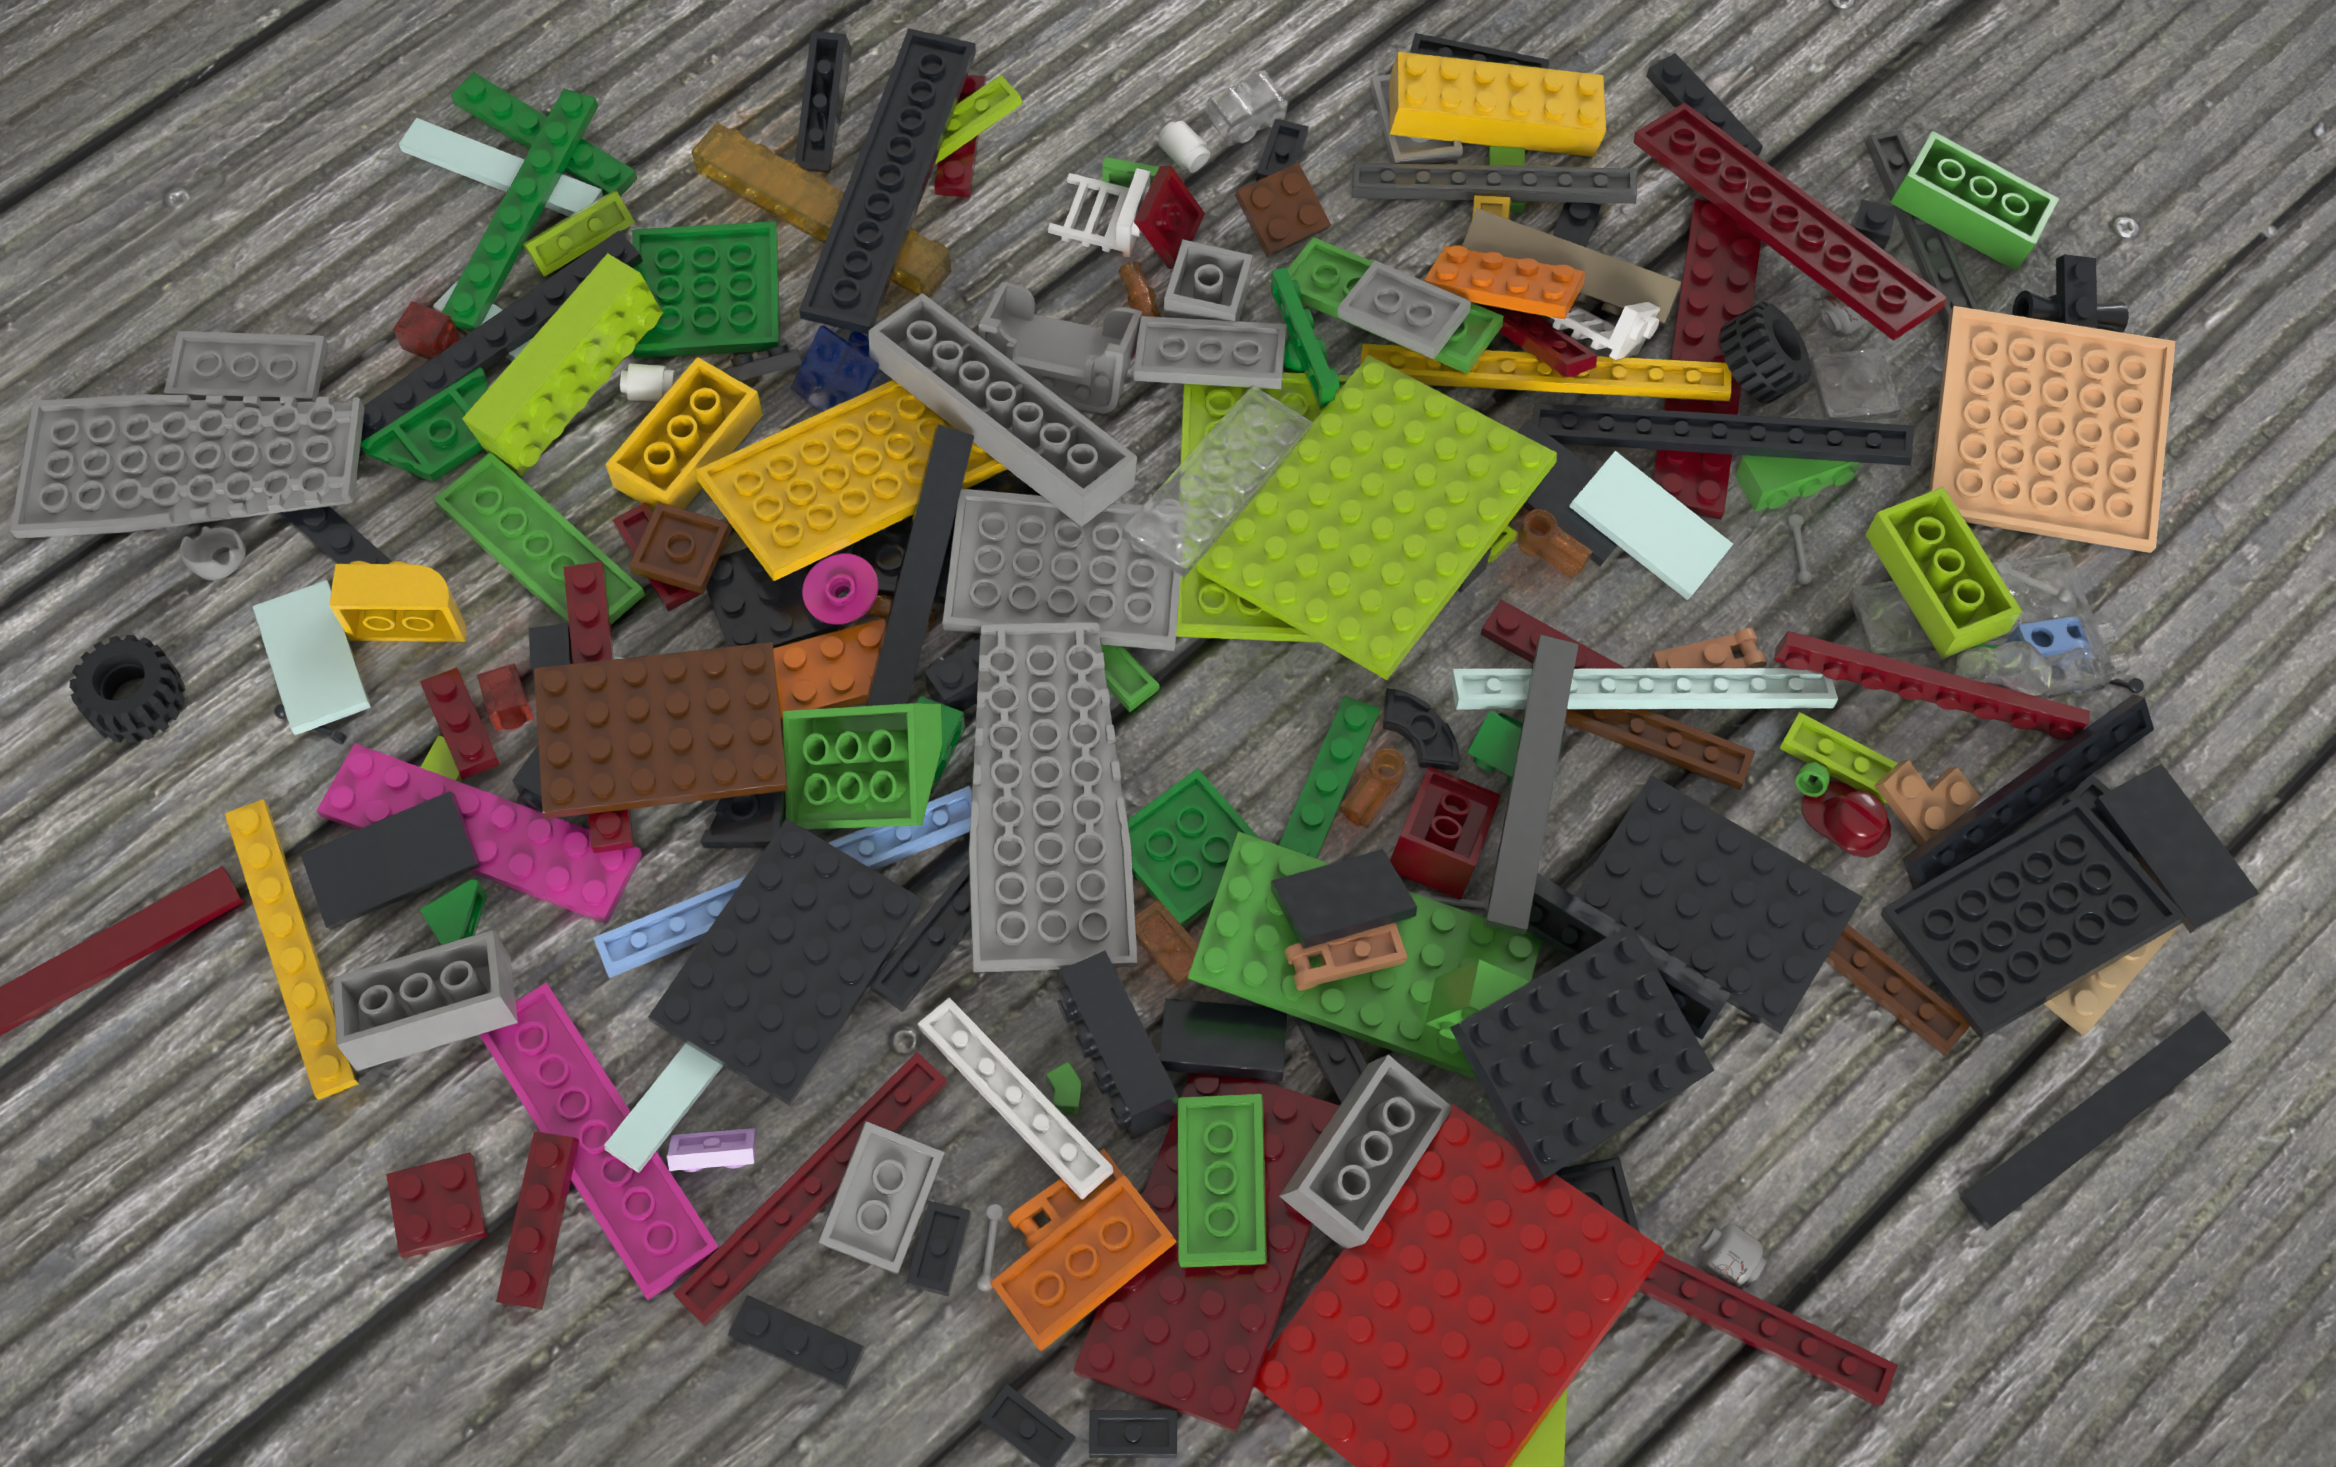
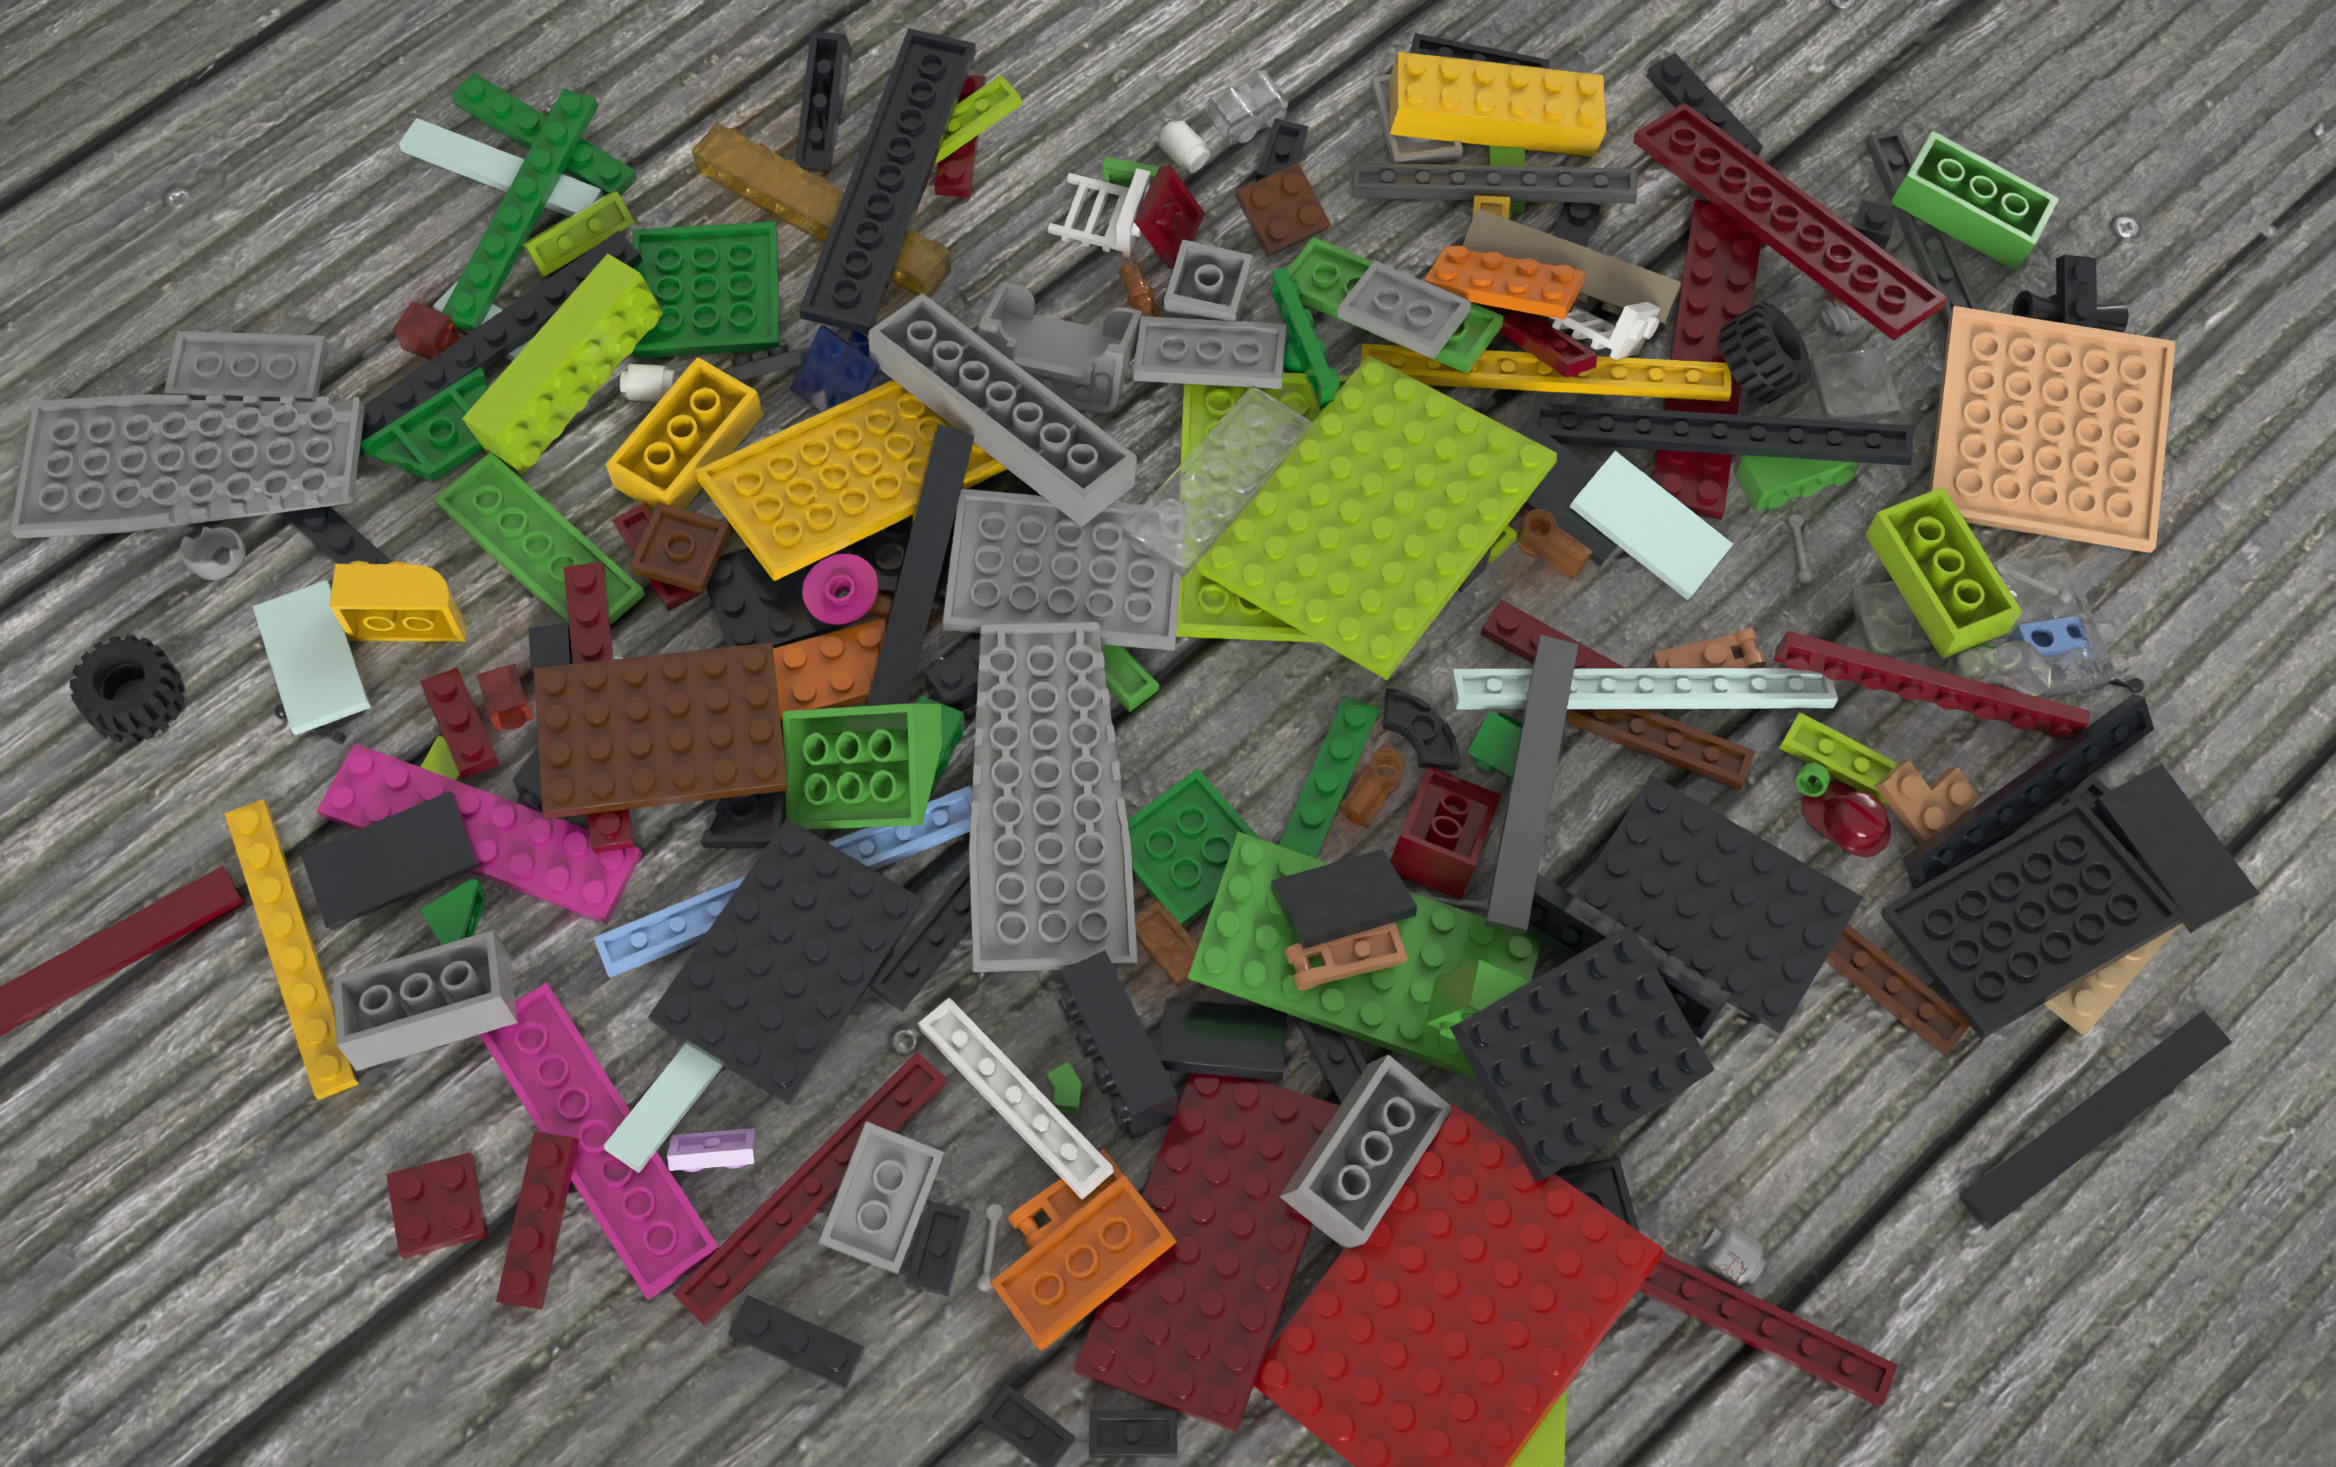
bright green plate [1178,1094,1267,1267] -> none

